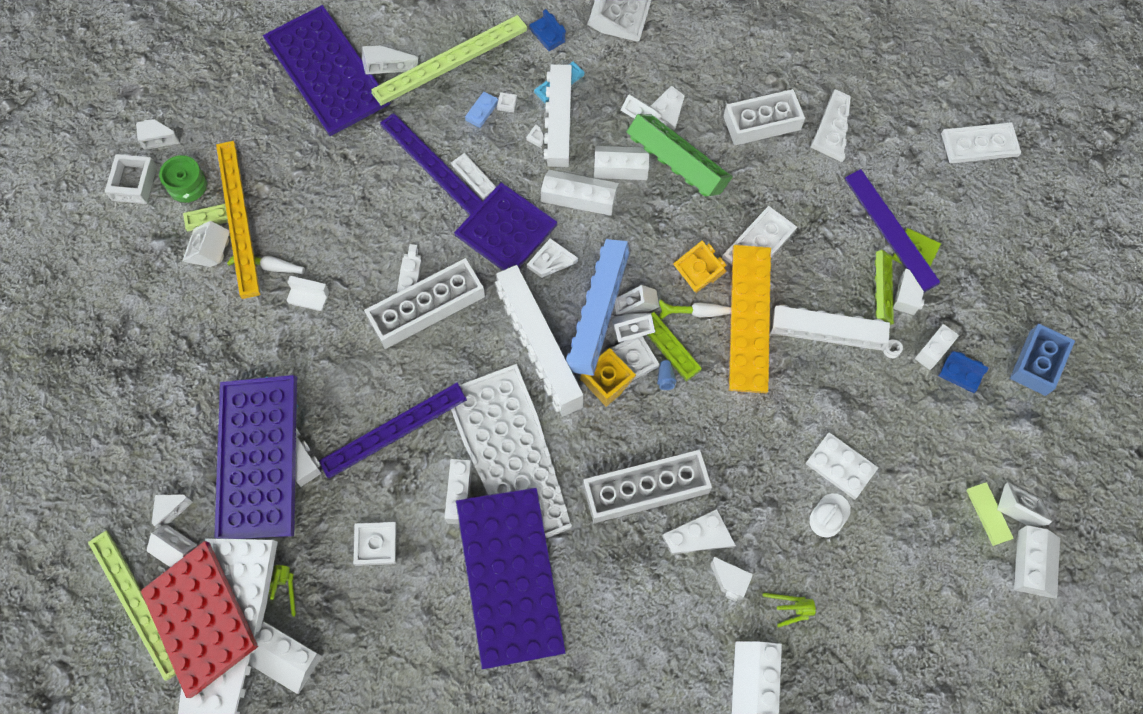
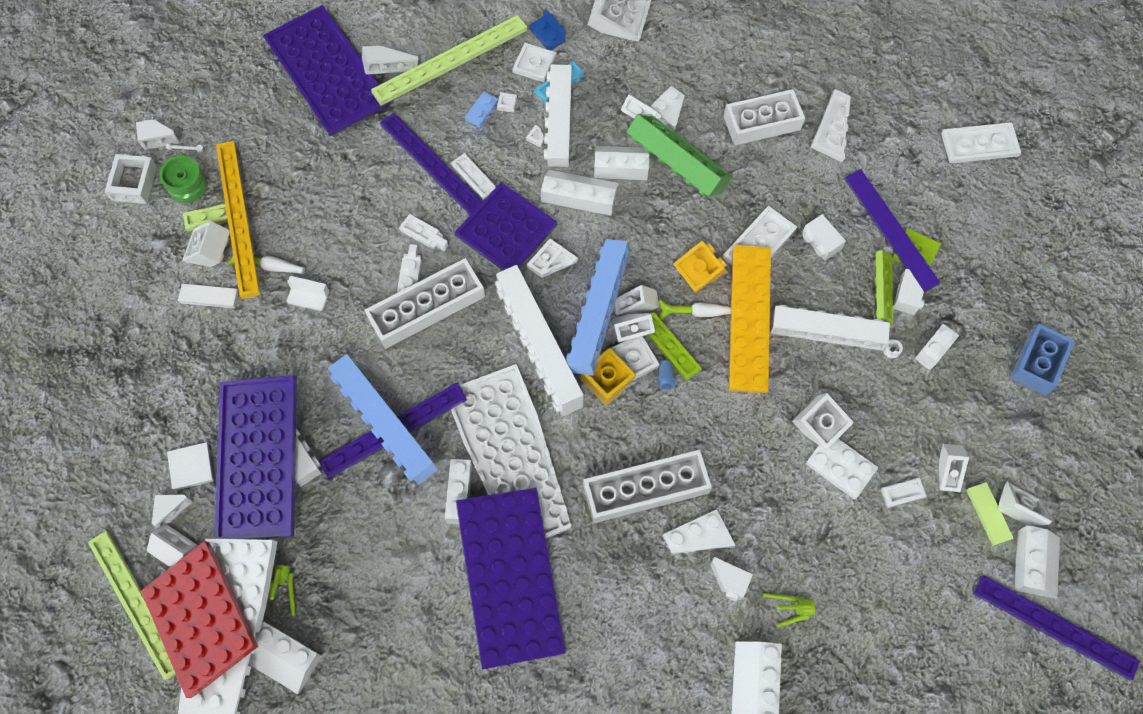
white plate [353,522,397,566] -> none
white piece [810,493,850,537] -> none
blue bracket [939,351,989,393] -> none
none -> white hinge [166,143,204,153]
none -> white tile [167,442,214,491]
none -> white tile [178,284,239,308]
none -> light blue brick [328,354,438,485]
none -> white hinge [399,214,449,251]
none -> white tile [512,43,557,83]
none -> white slope [792,393,854,450]
none -> white brick [802,214,846,261]
none -> white tile [880,478,927,508]
none -> white slope [939,444,969,492]
none -> dark purple tile [973,575,1140,681]

